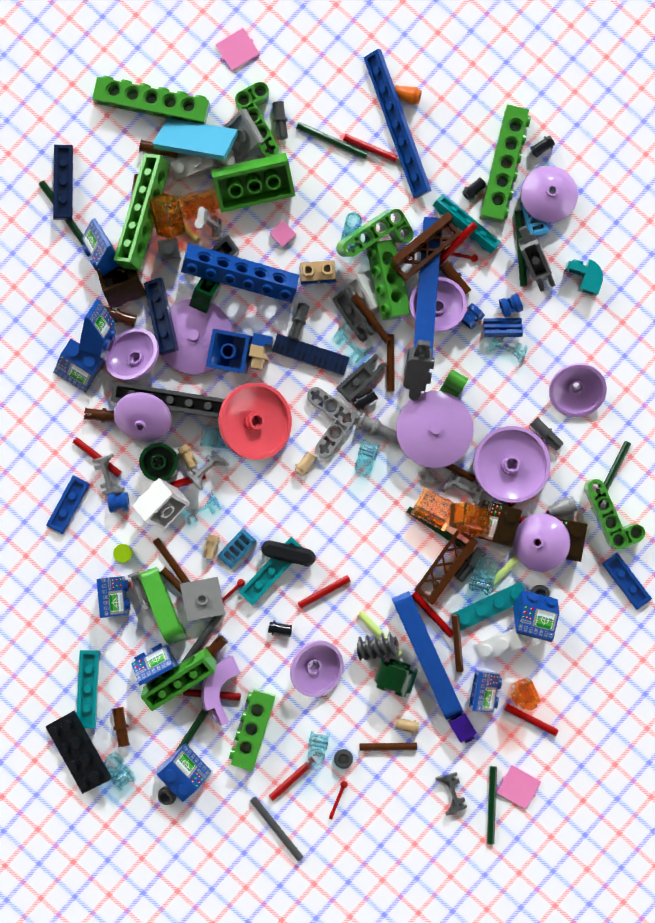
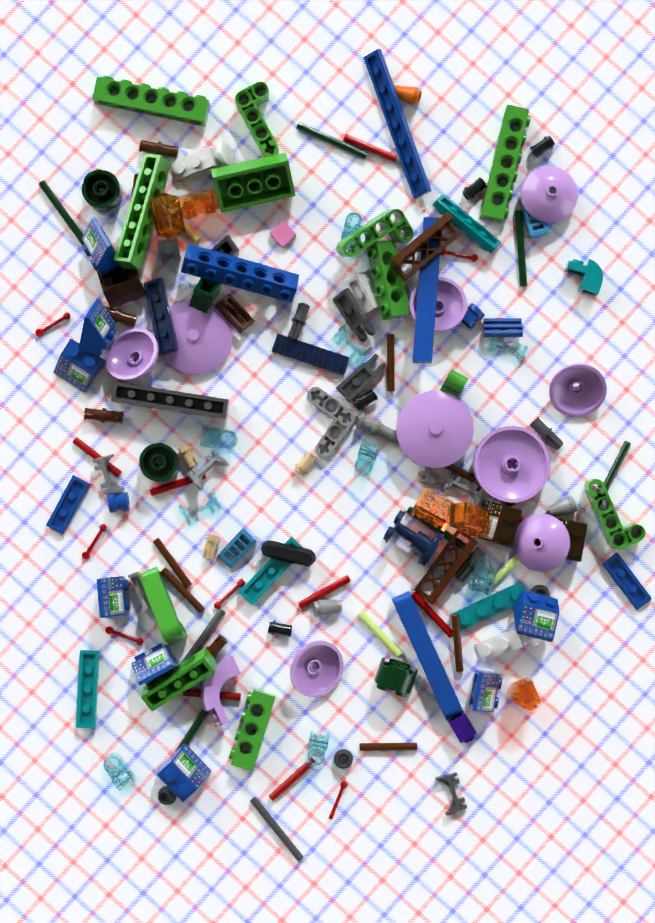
black plate [45,710,112,794] -> none
dark blue tile [53,144,73,220] -> none
reddish brown pin [111,707,130,748] -> none
lime tile [113,544,133,563] -> none
lavender dish [114,392,172,442] -> none
white brick [132,478,190,530] -> none
medium azure tile [153,118,238,161] -> none
light grey plate [180,576,225,622] -> none
light grey piece [194,207,223,241] -> none
blue slope [206,329,253,374] -> none
bright pink piece [215,28,260,71] -> none
coral dish [218,383,292,460] -> none
light grey plate [224,108,265,162] -> none
tan hips [249,333,274,371] -> none
dark grey axle [272,101,288,140] -> none
tan hips [299,260,337,285] -> none
reddish brown bar [351,293,391,344] -> none
dark grey piece [357,632,399,661] -> none
tan pin [395,717,420,735] -> none
dark grey hinge [403,340,435,401] -> none
red bar [439,222,478,267] -> none
reddish brown pin [439,260,472,295] -> none
dark green bar [487,765,497,845] -> none
bright pink piece [496,765,541,809] -> none
blue wheel [499,293,523,317] -> none
red bar [504,703,559,737] -> none
dark grey hinge [518,225,556,292] -> none
none -> red hinge [35,312,71,337]
none -> dark green brick [81,169,123,212]
none -> red hinge [82,524,107,559]
none -> red hinge [105,626,144,645]
none -> reddish brown tile [215,293,255,334]
none -> light grey cone [313,599,342,618]
none -> dark blue piece [383,510,444,567]

